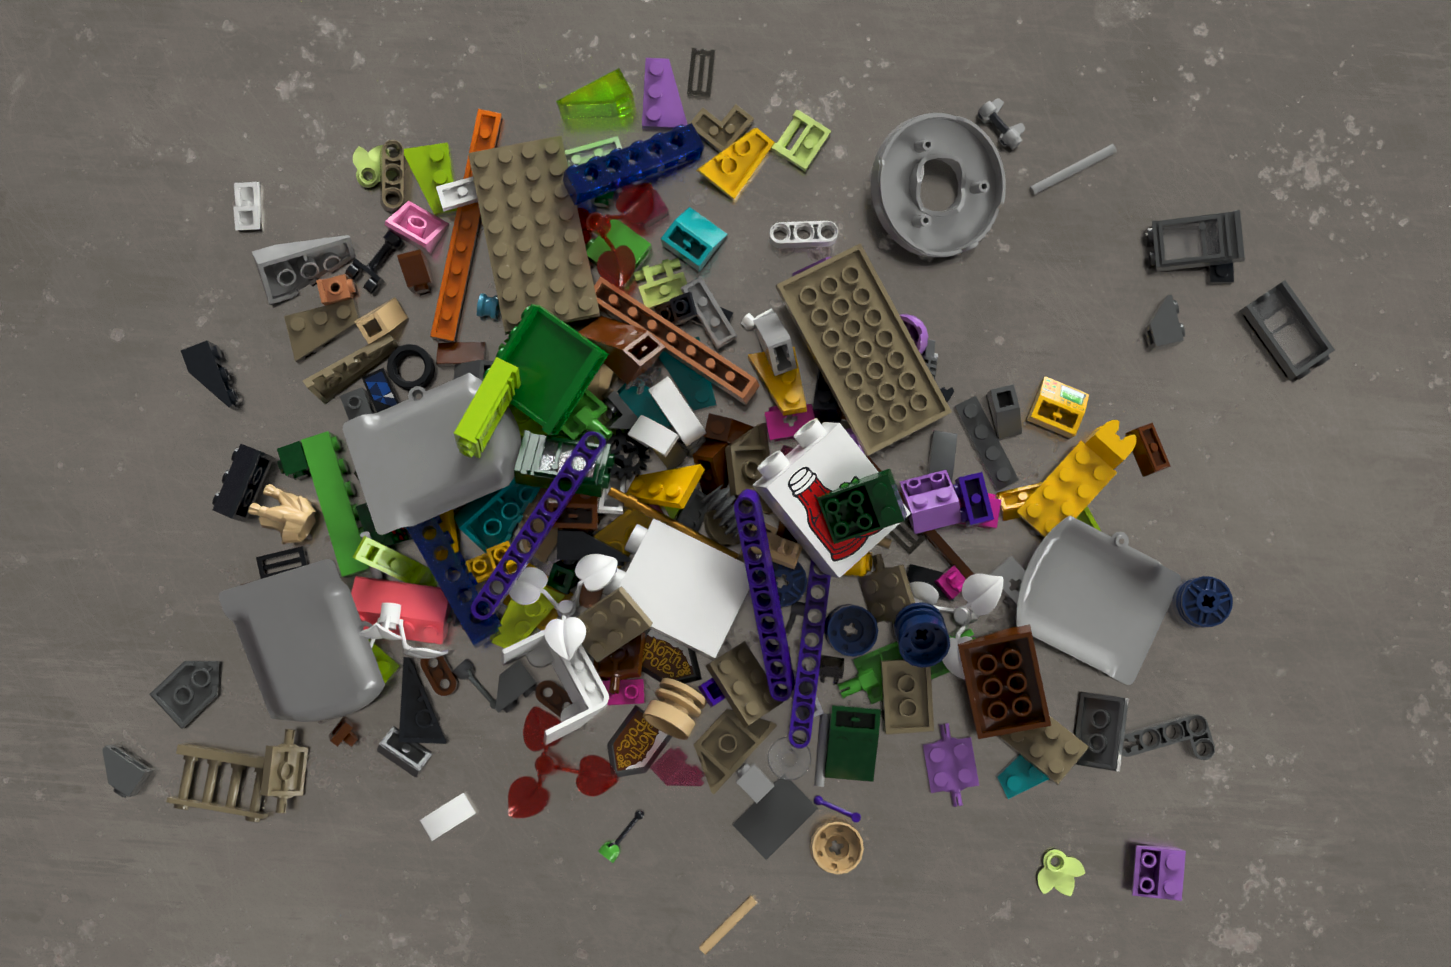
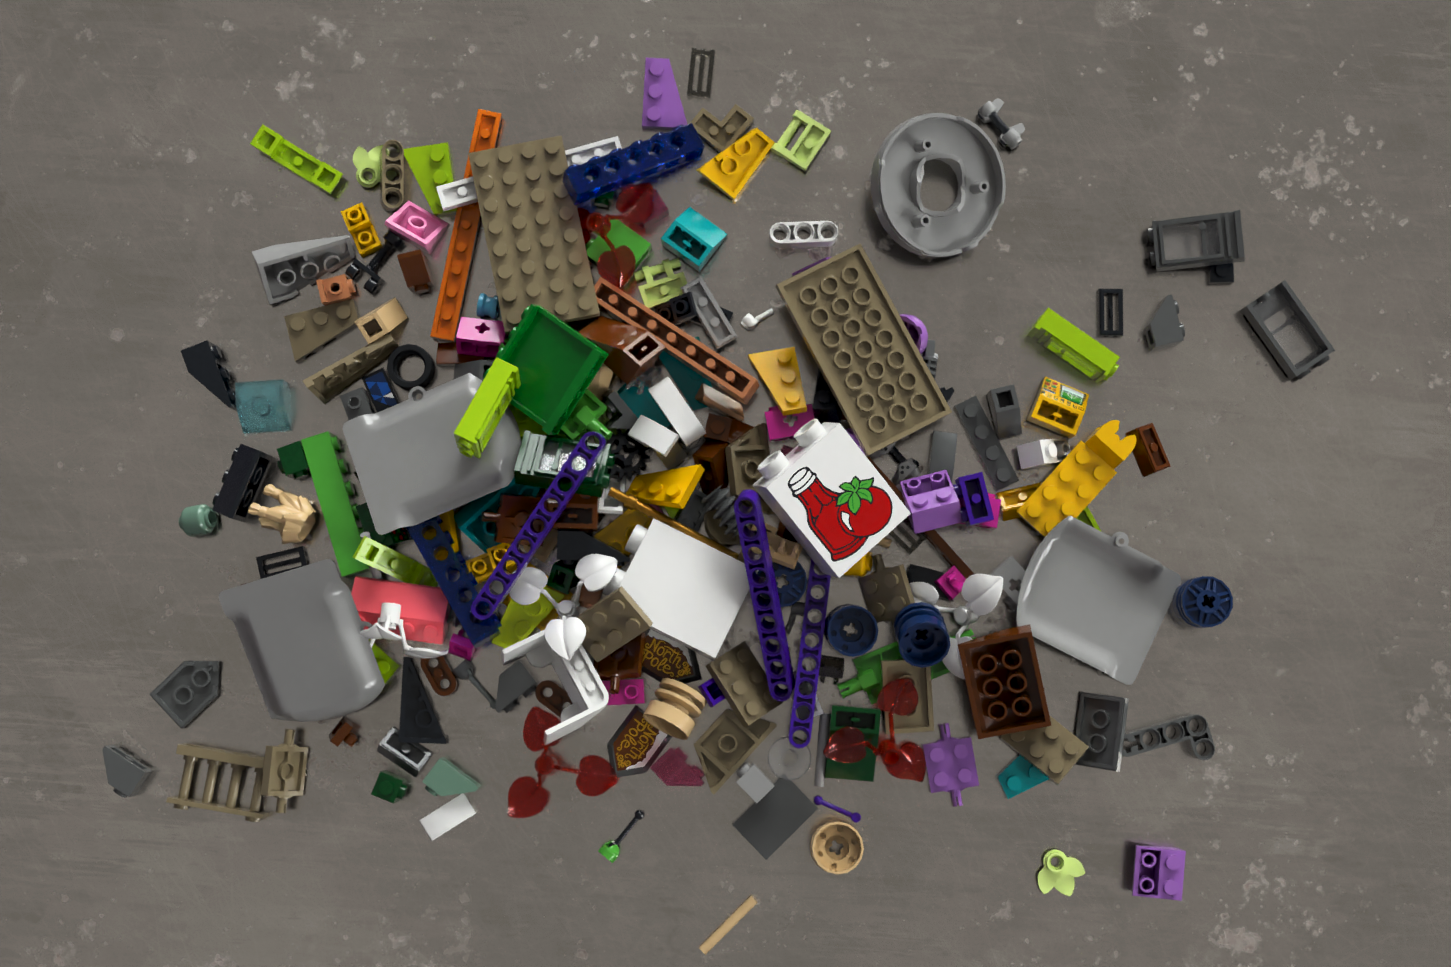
white slope [233,182,261,230] -> none
clear neon green slope [556,68,635,119] -> none
light grey slope [753,313,797,376] -> none
dark green slope [817,469,907,544] -> none
light grey bar [1030,144,1117,195] -> none
none -> sand green head [179,504,217,537]
none -> clear light blue slope [235,379,292,434]
none -> lime slope [250,124,343,194]
none -> yellow slope [341,202,383,258]
none -> dark green brick [371,770,408,804]
none -> sand green slope [422,757,481,796]
none -> dark pink tile [448,629,476,661]
none -> dark pink brick [456,317,509,358]
none -> reddish brown plate [481,493,549,546]
none -> medium nougat slope [695,383,744,421]
none -> clear red plant [823,678,926,782]
none -> light grey piece [869,441,922,485]
none -> white slope [1017,438,1071,469]
none -> lime door [1027,308,1120,384]
none -> black tile [1098,289,1123,337]

